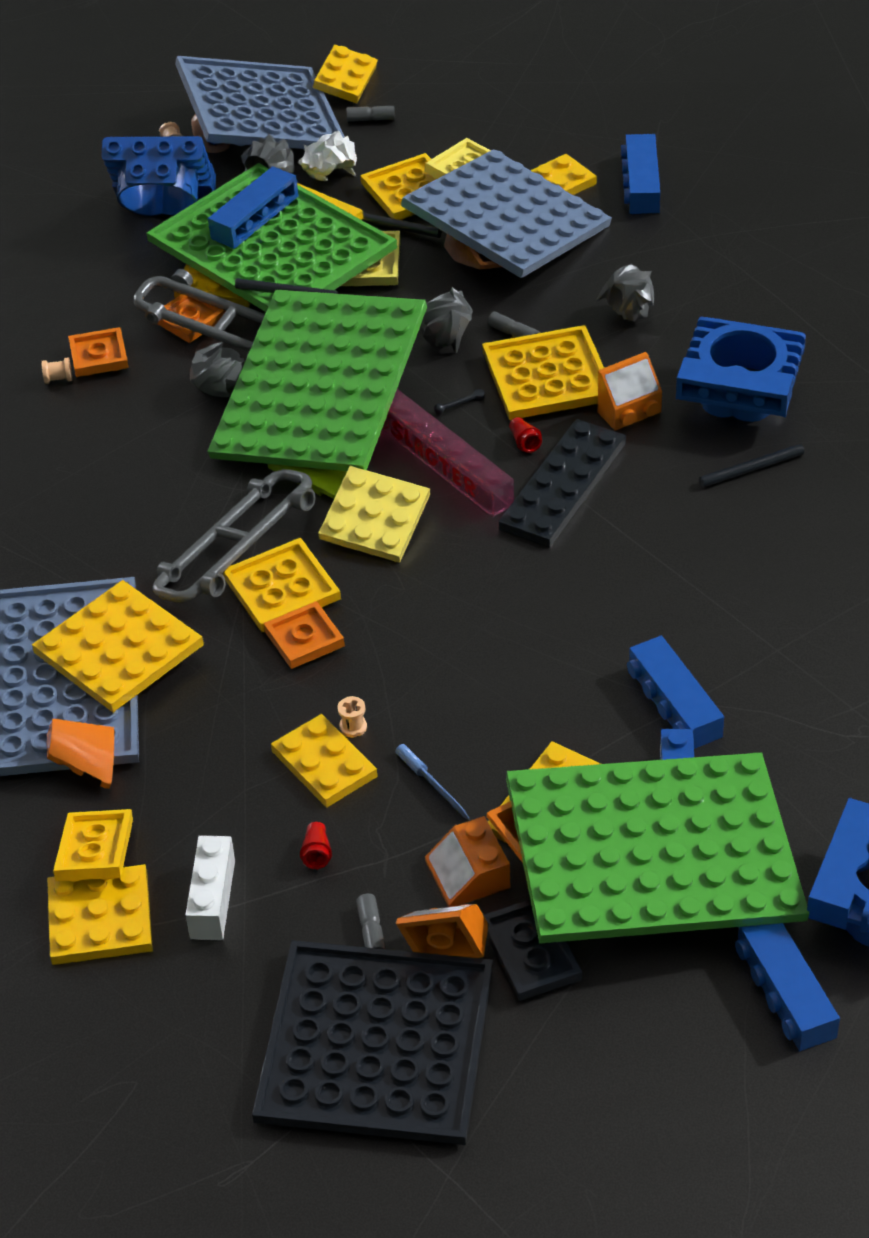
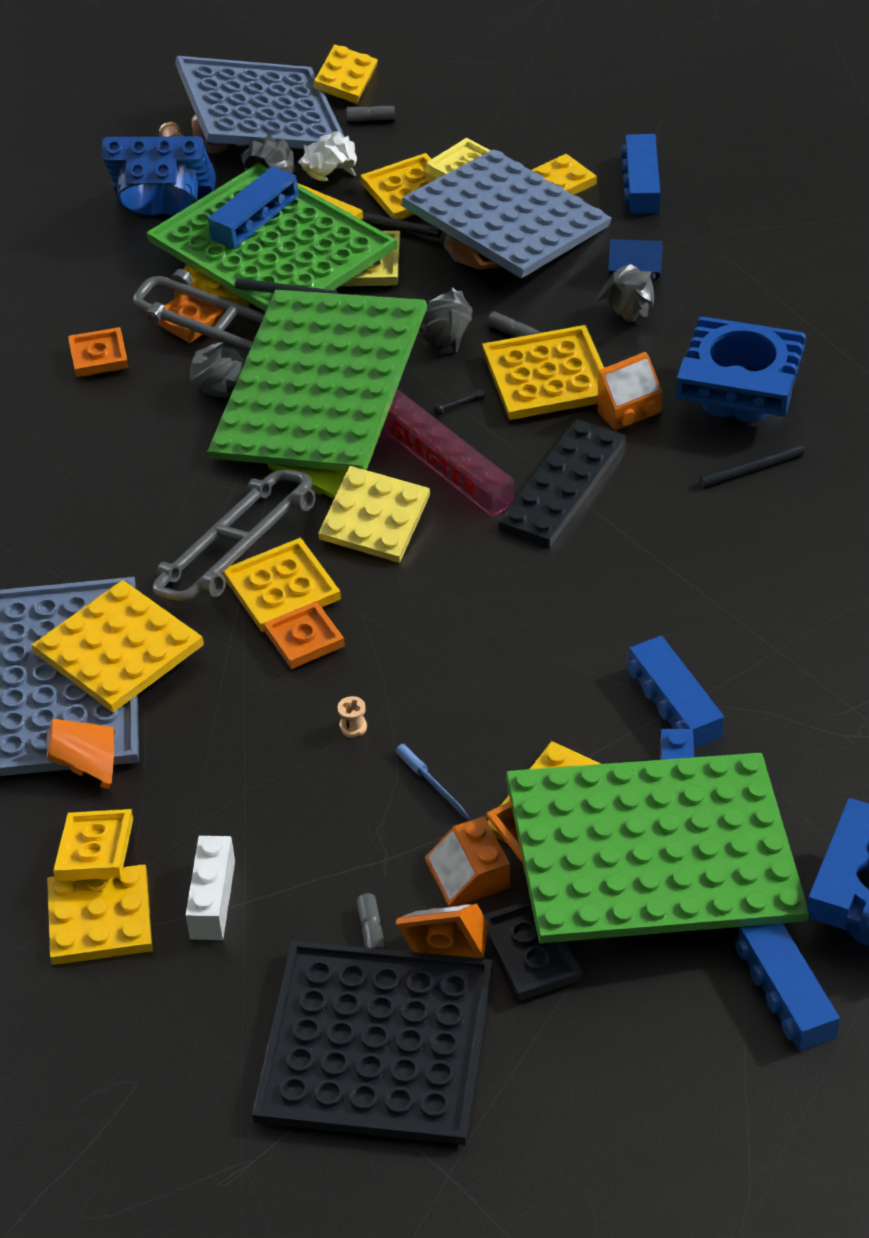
light nougat bush [42,357,72,384] -> none
yellow plate [271,714,378,808] -> none
red cone [300,822,332,869] -> none
red cone [509,417,542,453] -> none
none -> blue slope [608,239,663,280]

